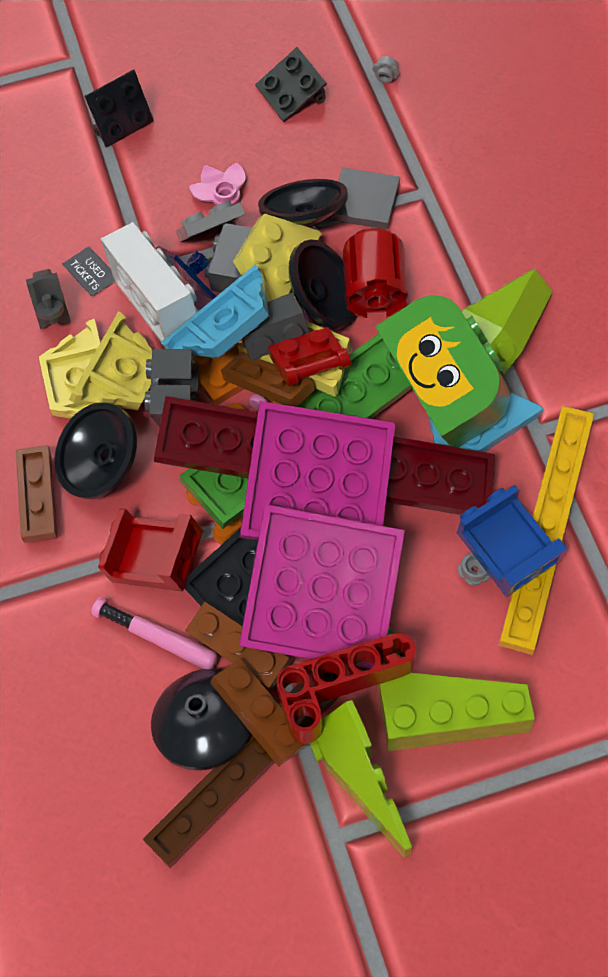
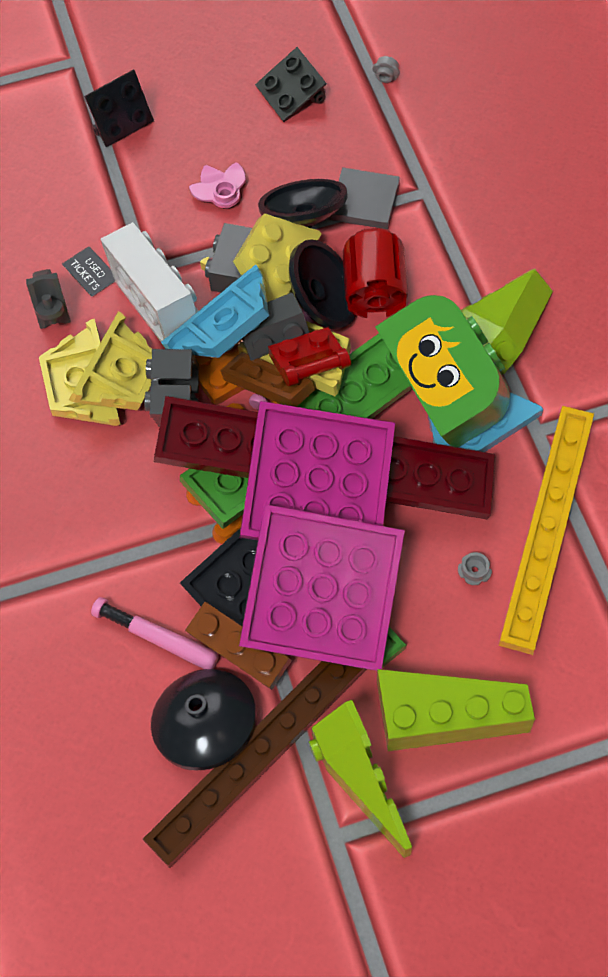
dark orange plate [16,445,57,543] -> none
black dish [55,402,137,499] -> none
red panel [98,509,203,592] -> none
clear blue piece [156,246,216,300] -> none
light grey plate [176,200,245,242] -> none
dark orange plate [210,658,308,767] -> none
red beam [277,633,416,744] -> none
blue panel [456,485,567,598] -> none

